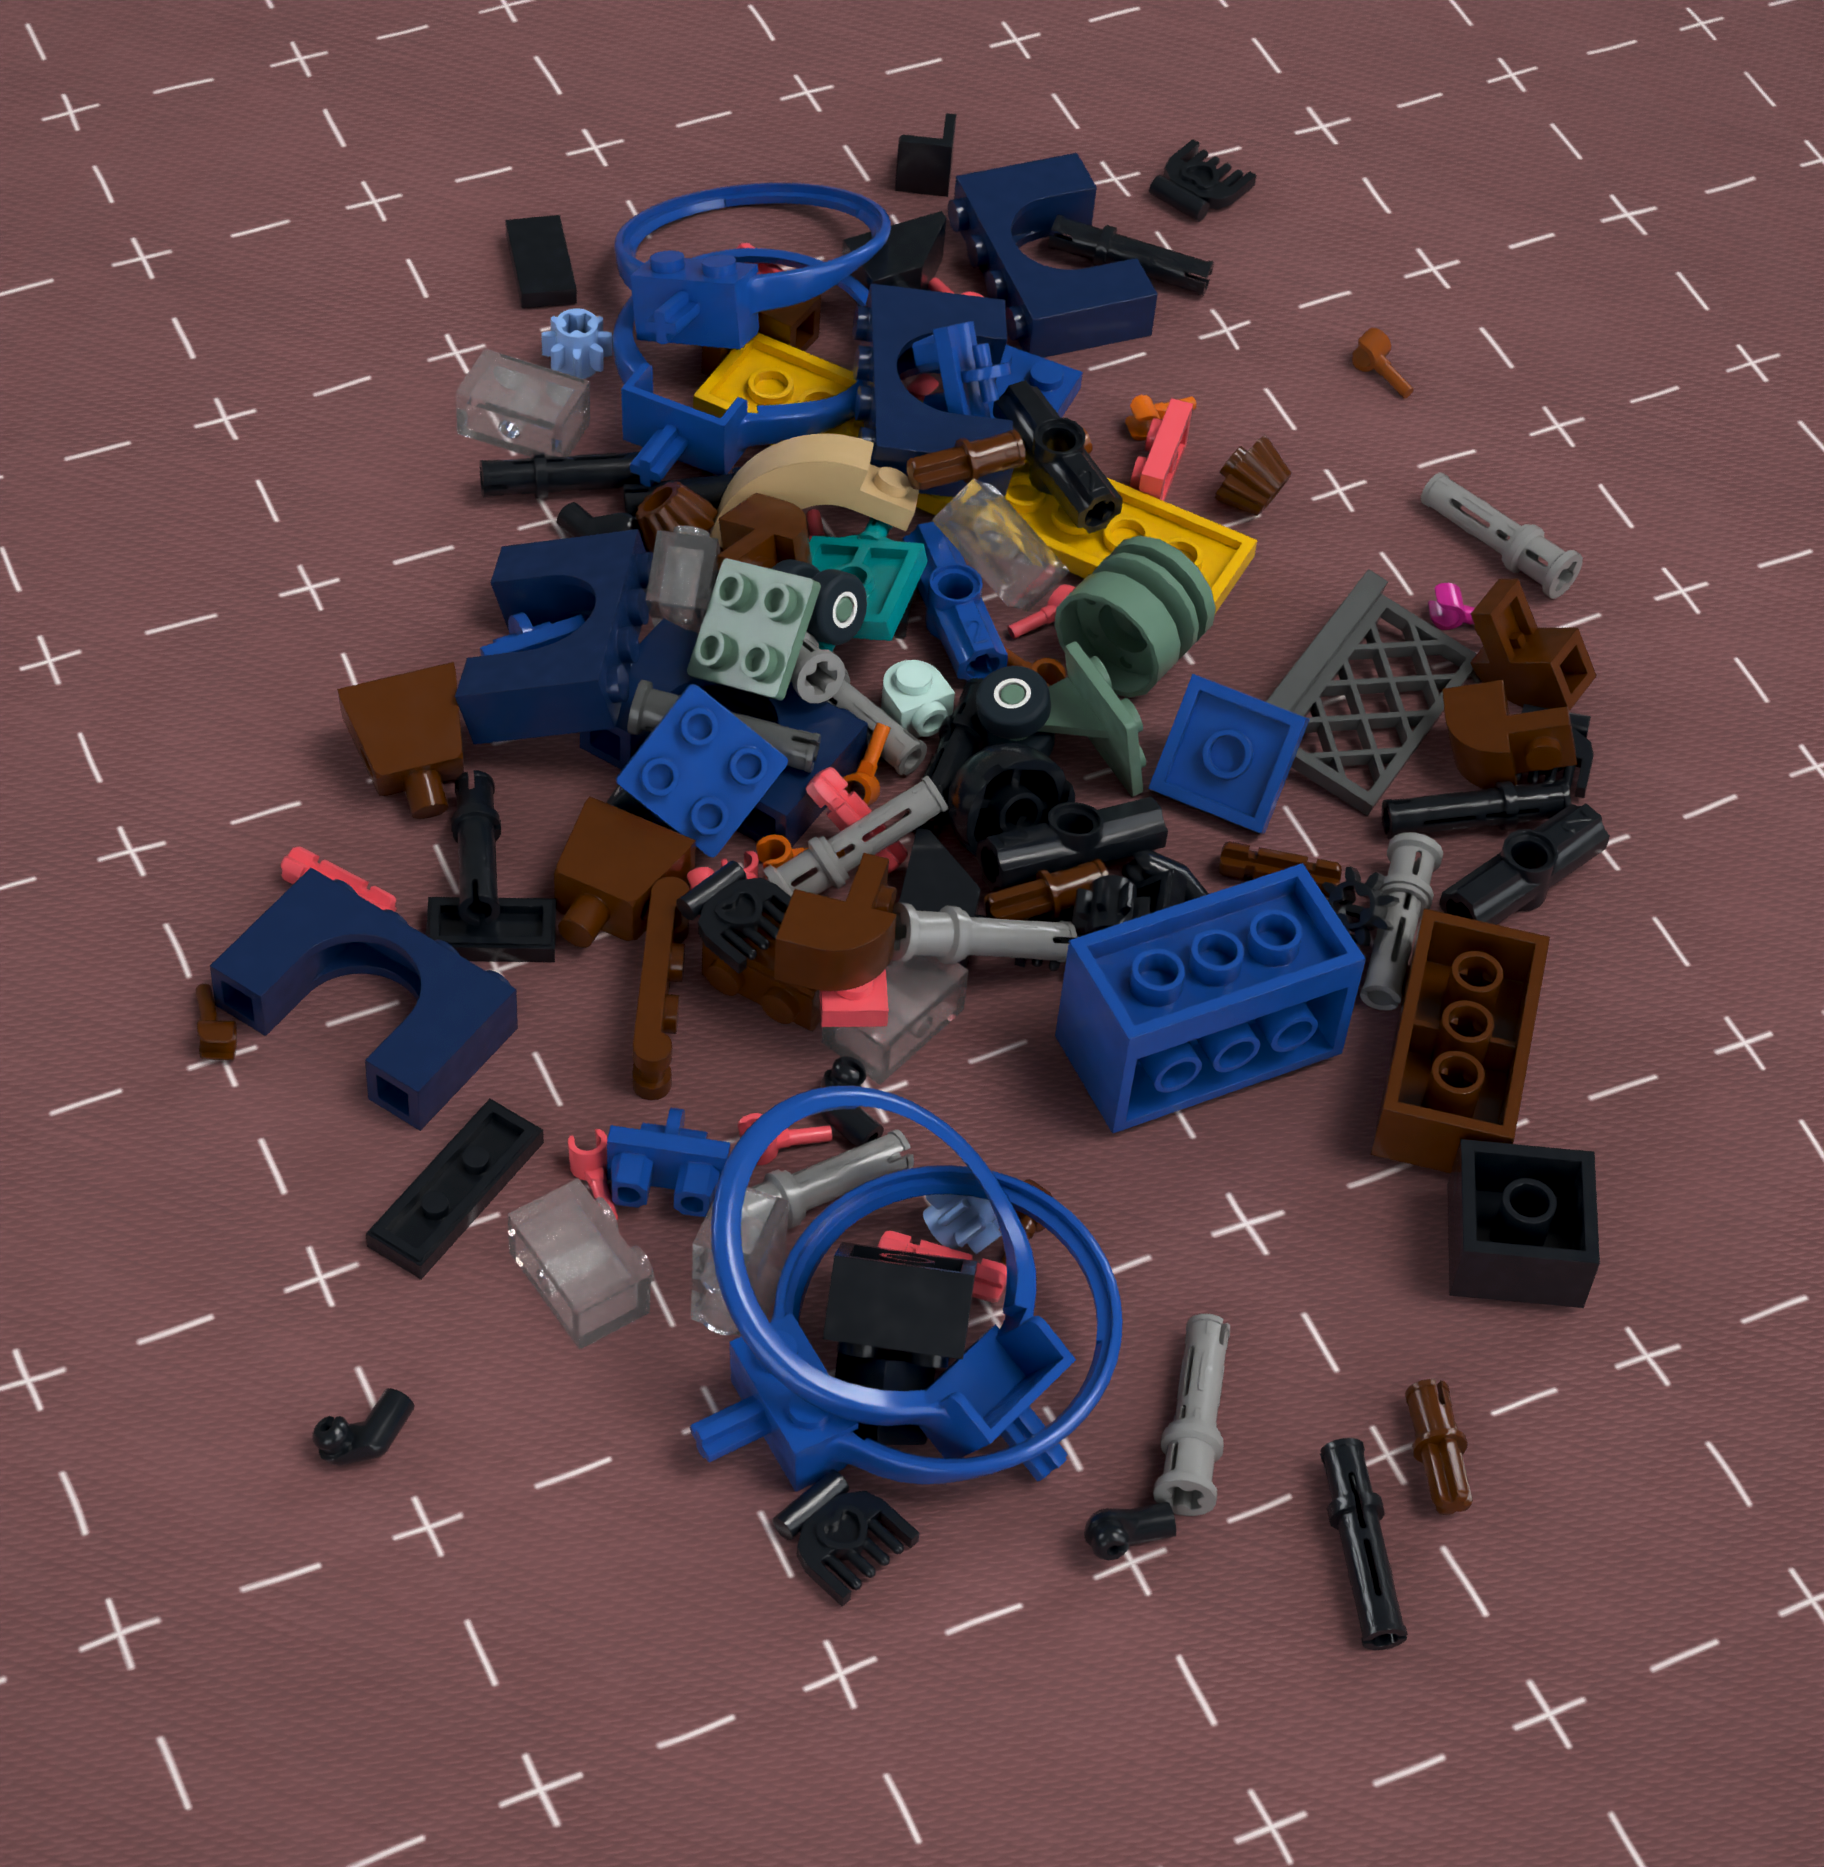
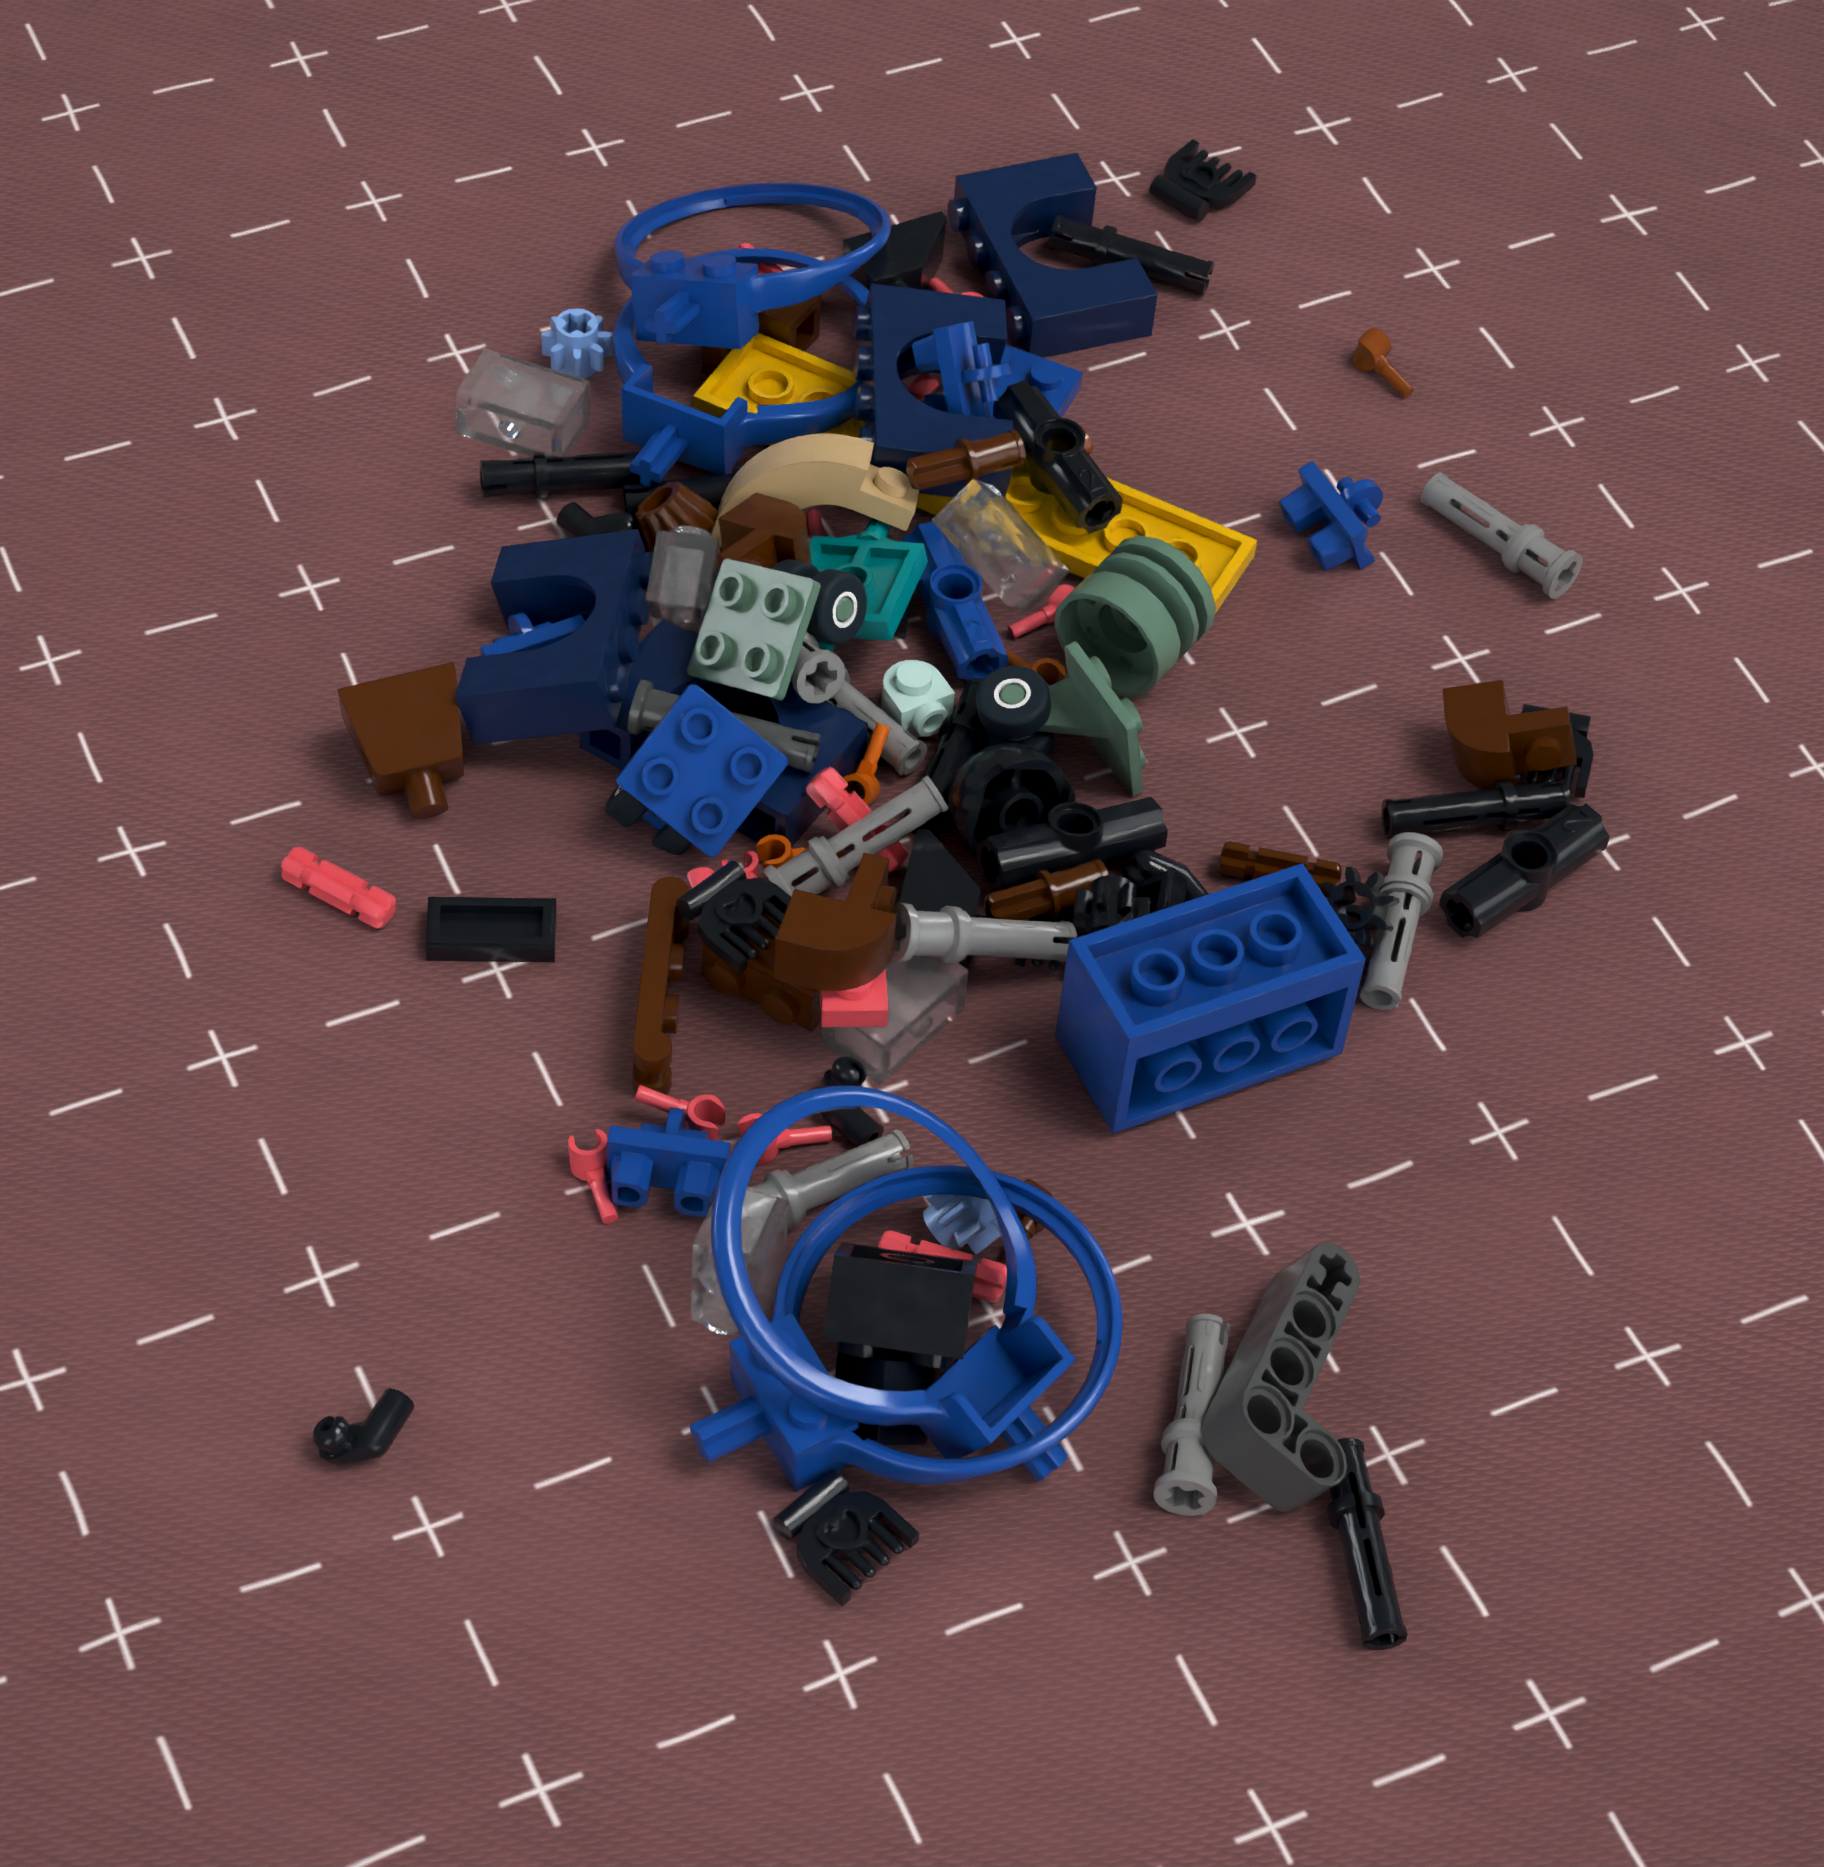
reddish brown hand [195,984,237,1060] -> none
dark blue arch [210,868,518,1131] -> none
black tile [366,1098,544,1280] -> none
black pin [451,770,501,926] -> none
black tile [505,215,577,309] -> none
clear brick [507,1178,655,1350] -> none
reddish brown torso [554,796,696,948] -> none
black panel [895,113,957,197] -> none
black arm [1084,1502,1176,1560] -> none
orange hand [1125,395,1197,441] -> none
coral plate [1130,398,1193,501] -> none
blue plate [1148,674,1310,834] -> none
reddish brown piece [1214,435,1291,516] -> none
dark grey fence [1266,569,1477,816] -> none
reddish brown brick [1370,909,1550,1173] -> none
reddish brown axle [1405,1379,1473,1515] -> none
dark pink hand [1428,583,1475,630] -> none
black brick [1447,1139,1600,1308] -> none
reddish brown brick [1470,579,1597,711] -> none
none -> coral hand [634,1085,725,1141]
none -> dark grey beam [1201,1242,1360,1512]
none -> blue hips [1279,461,1383,571]

